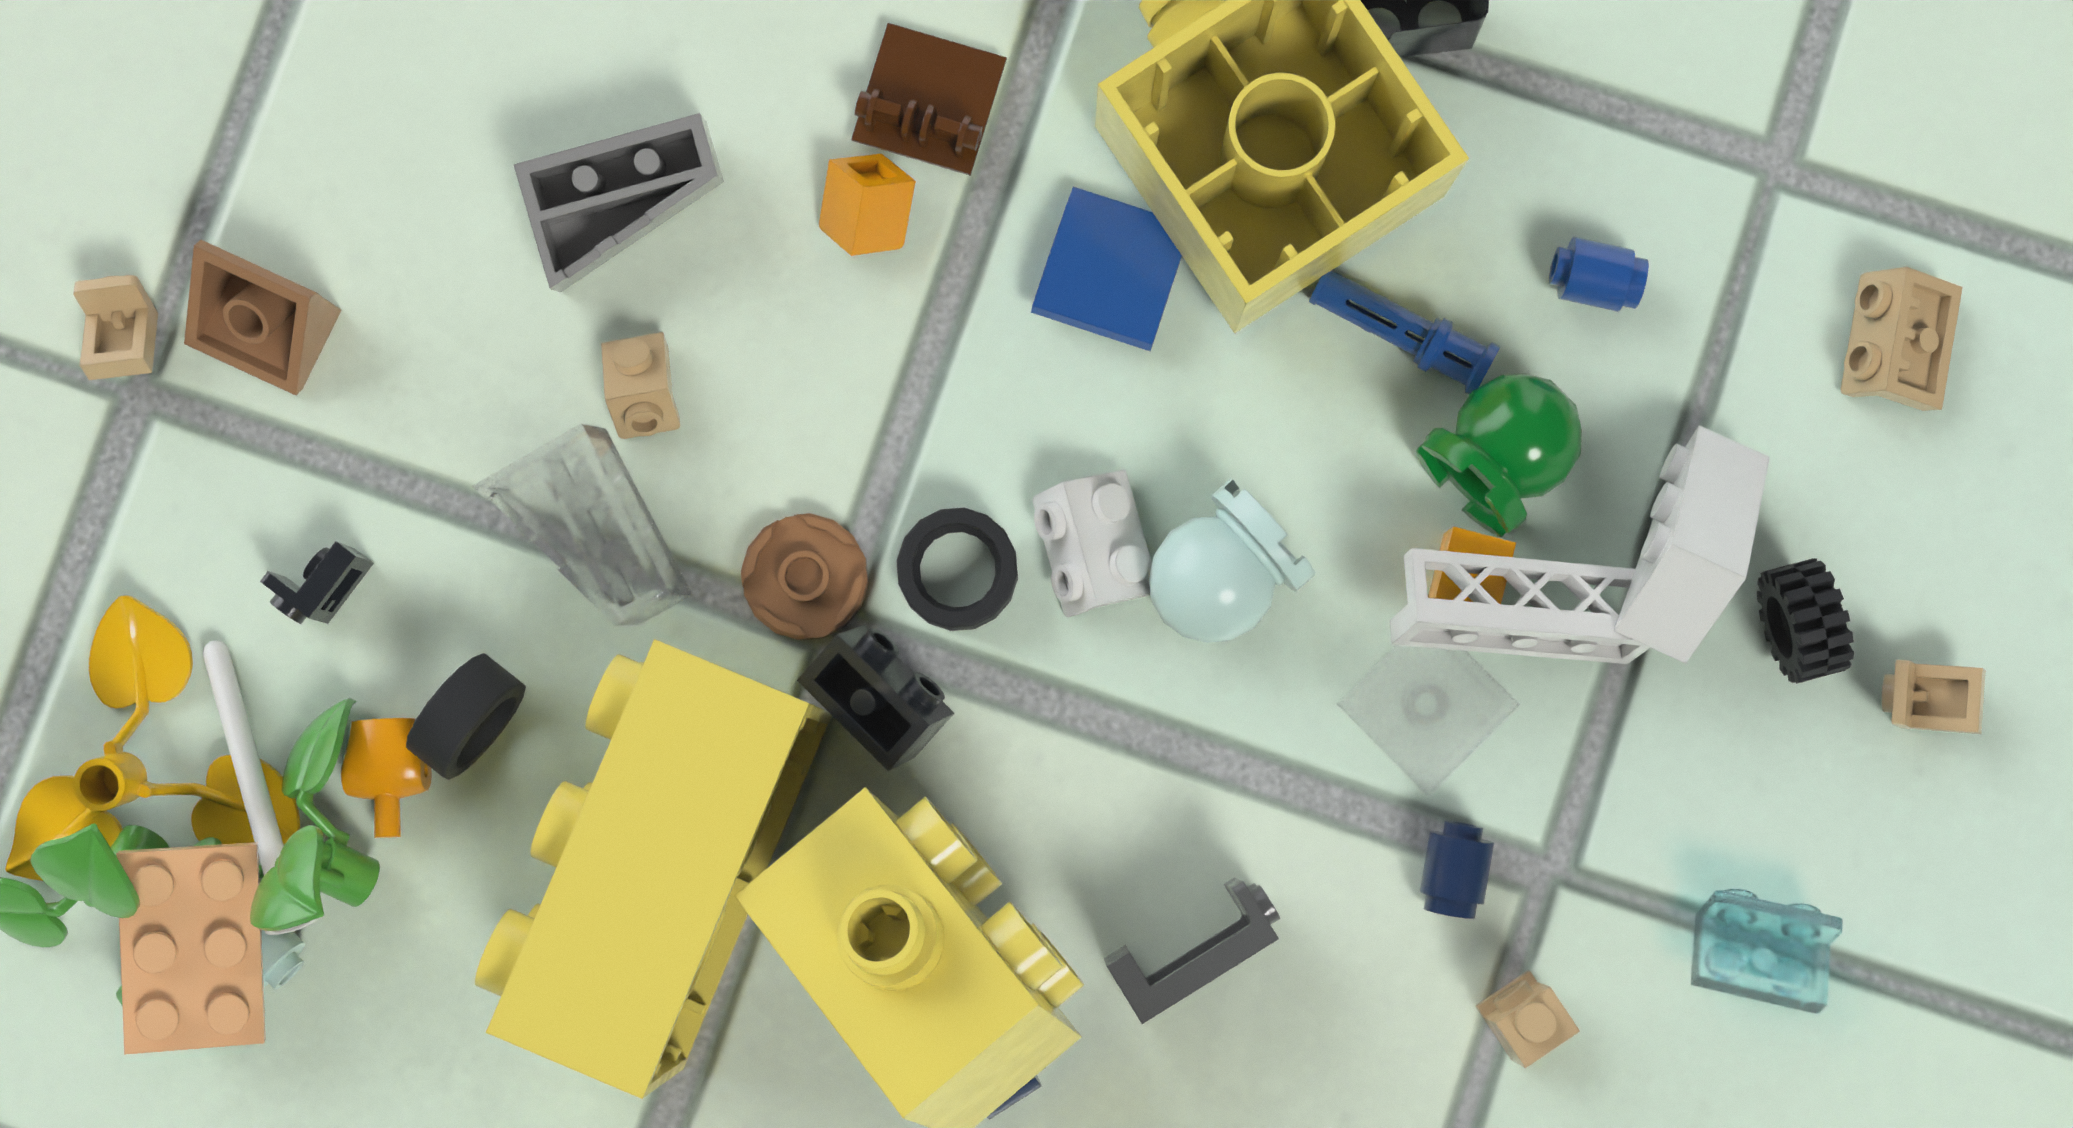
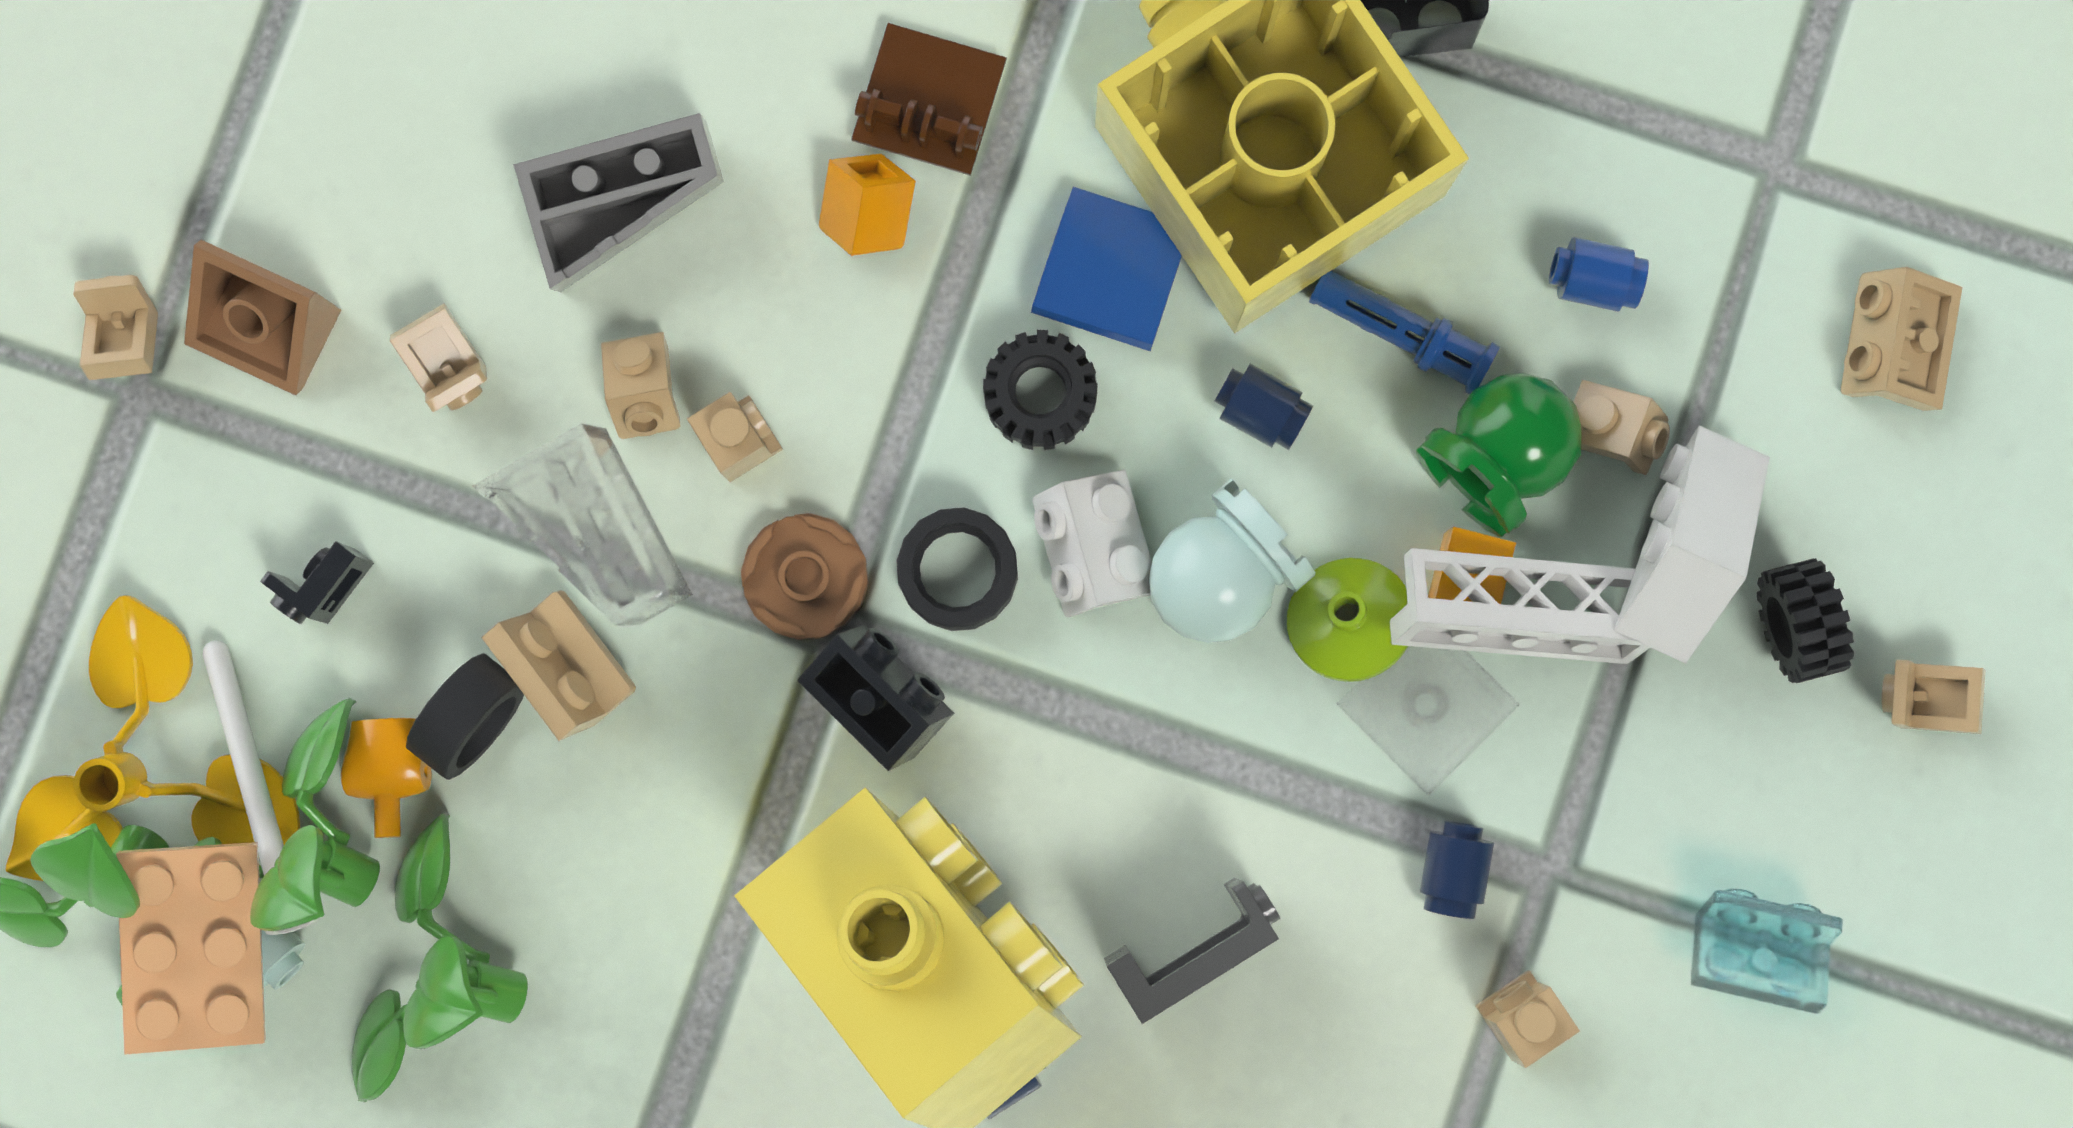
light yellow brick [475,639,832,1099] -> none
none -> bright green plant [352,813,528,1102]
none -> tan bracket [390,303,487,412]
none -> tan bracket [481,590,636,741]
none -> tan brick [687,392,783,482]
none -> black tyre [983,330,1098,450]
none -> dark blue brick [1214,363,1314,450]
none -> lime dish [1287,558,1408,682]
none -> tan bracket [1573,380,1670,475]

